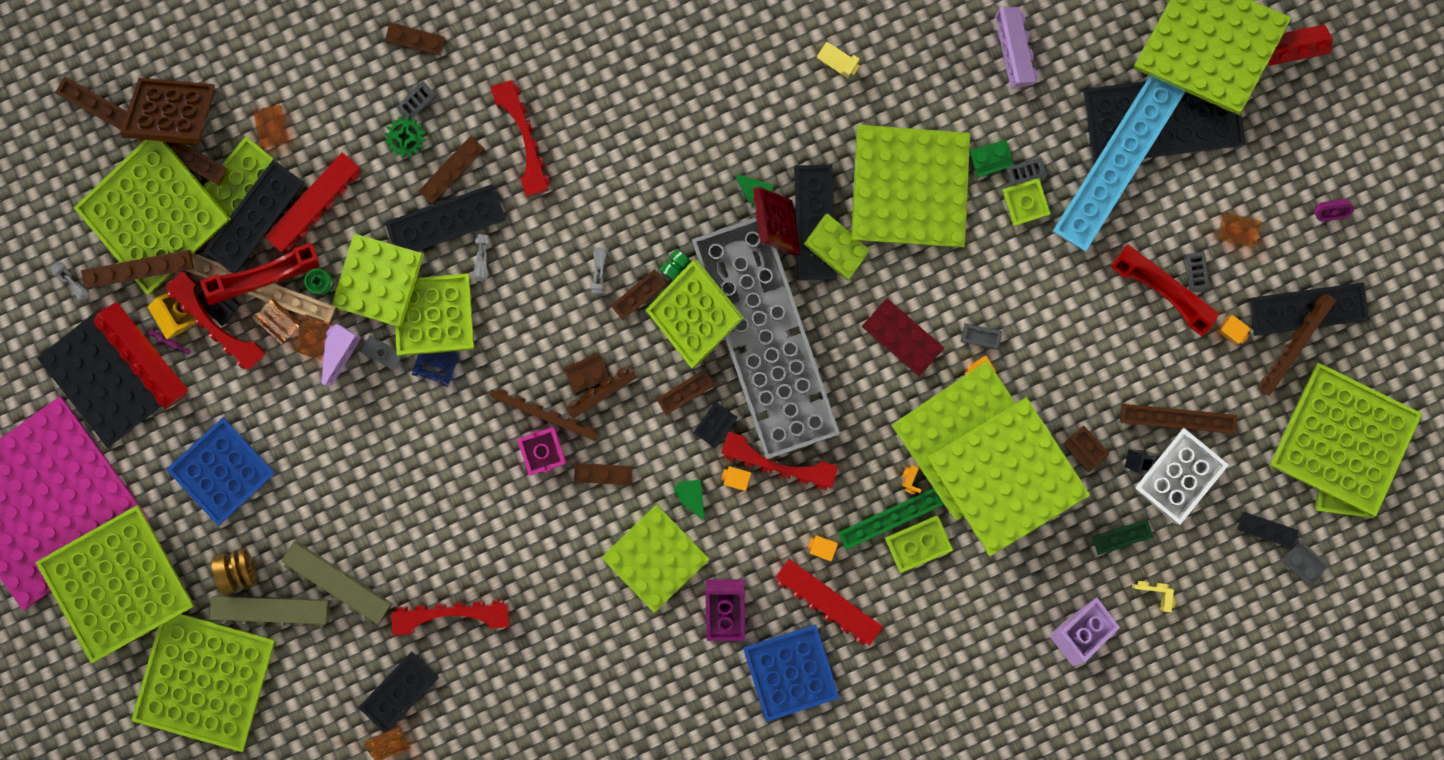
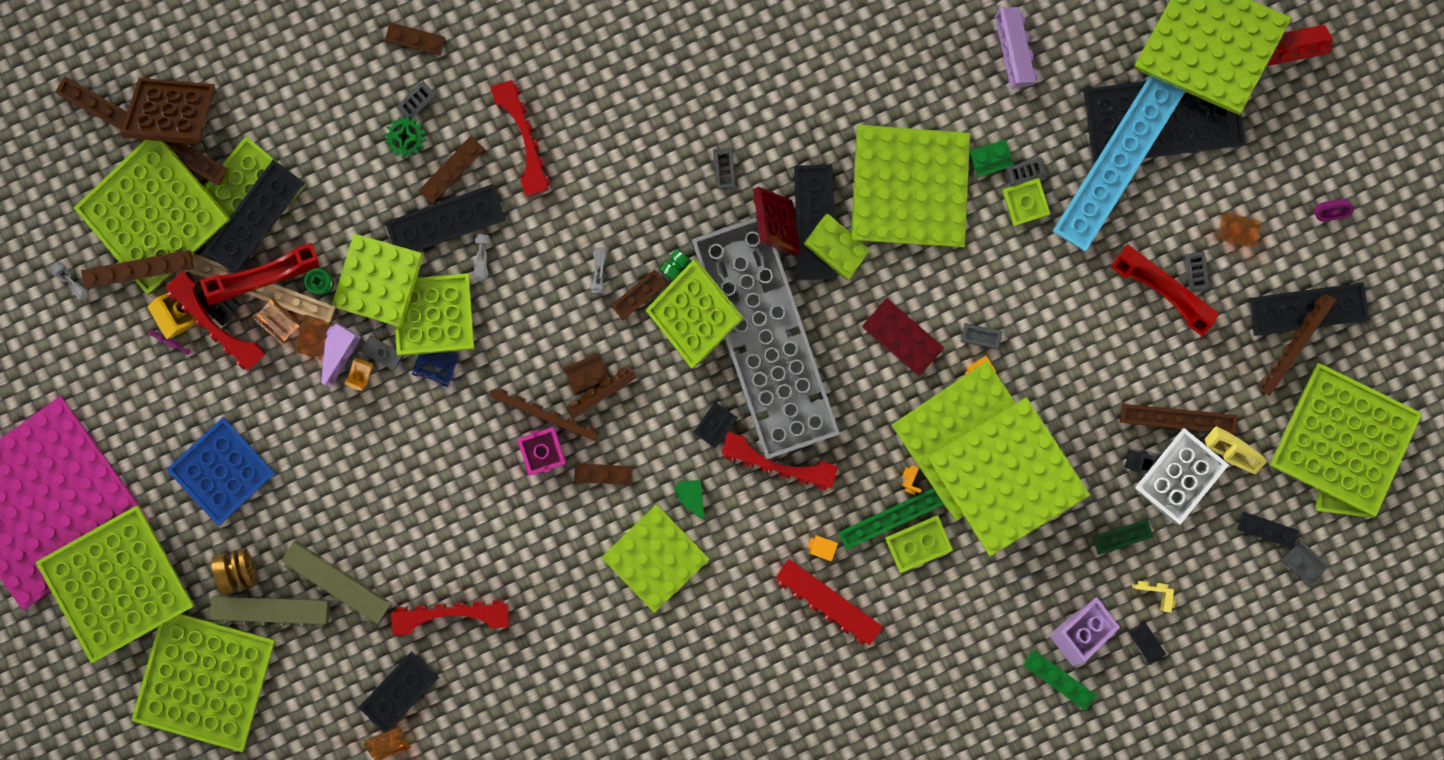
black plate [37,310,162,448] -> none
red brick [93,302,188,410] -> none
clear orange plate [253,105,289,148] -> none
red brick [264,152,362,254] -> none
reddish brown plate [656,369,715,415] -> none
magenta slope [705,579,745,641] -> none
light orange brick [721,466,751,491] -> none
green slope [736,174,774,209] -> none
blue plate [743,624,839,722] -> none
light yellow bracket [817,42,860,78] -> none
reddish brown plate [1063,425,1109,473] -> none
light orange brick [1217,315,1251,345] -> none
none -> light orange bracket [344,357,373,391]
none -> dark grey slope [713,148,736,189]
none -> green plate [1022,649,1097,711]
none -> black plate [1128,622,1167,665]
none -> light yellow slope [1205,426,1267,474]

